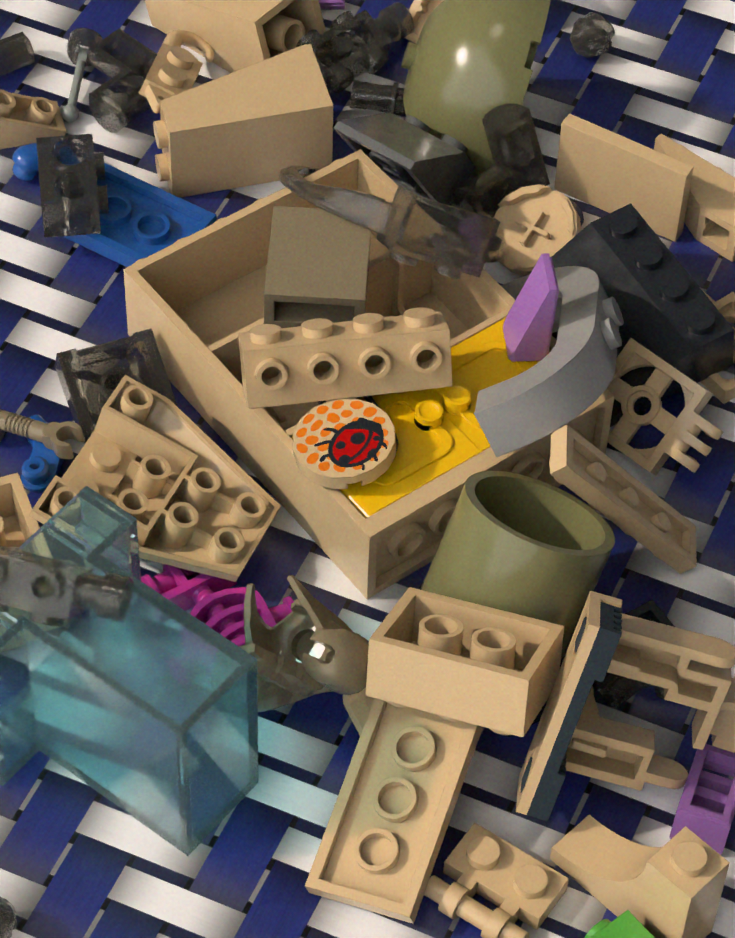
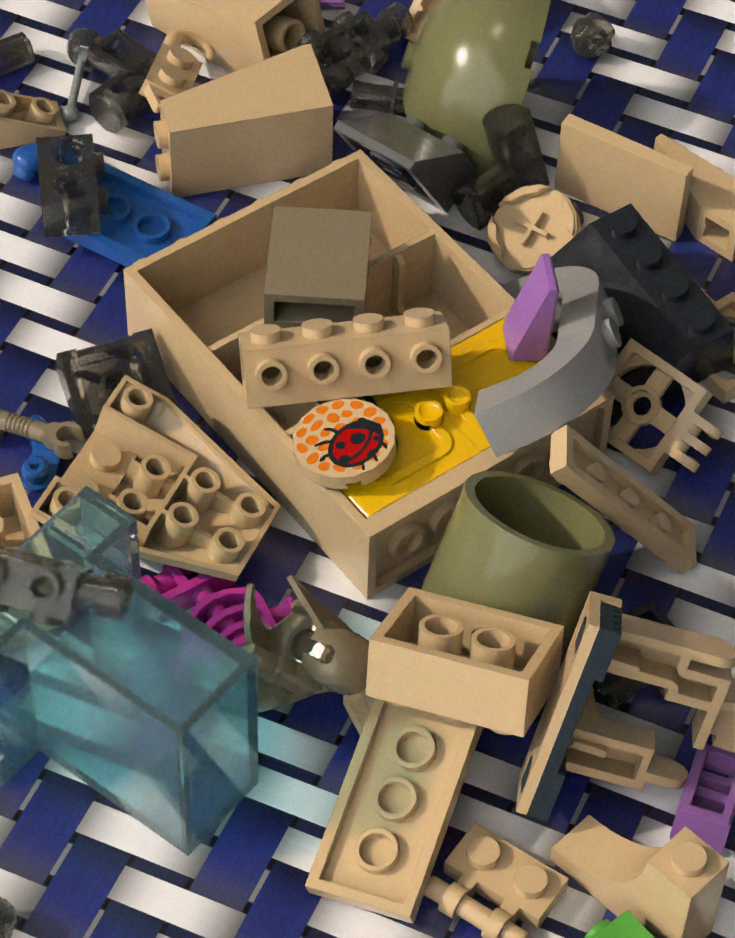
clear smoke brick [279,165,507,279] -> none

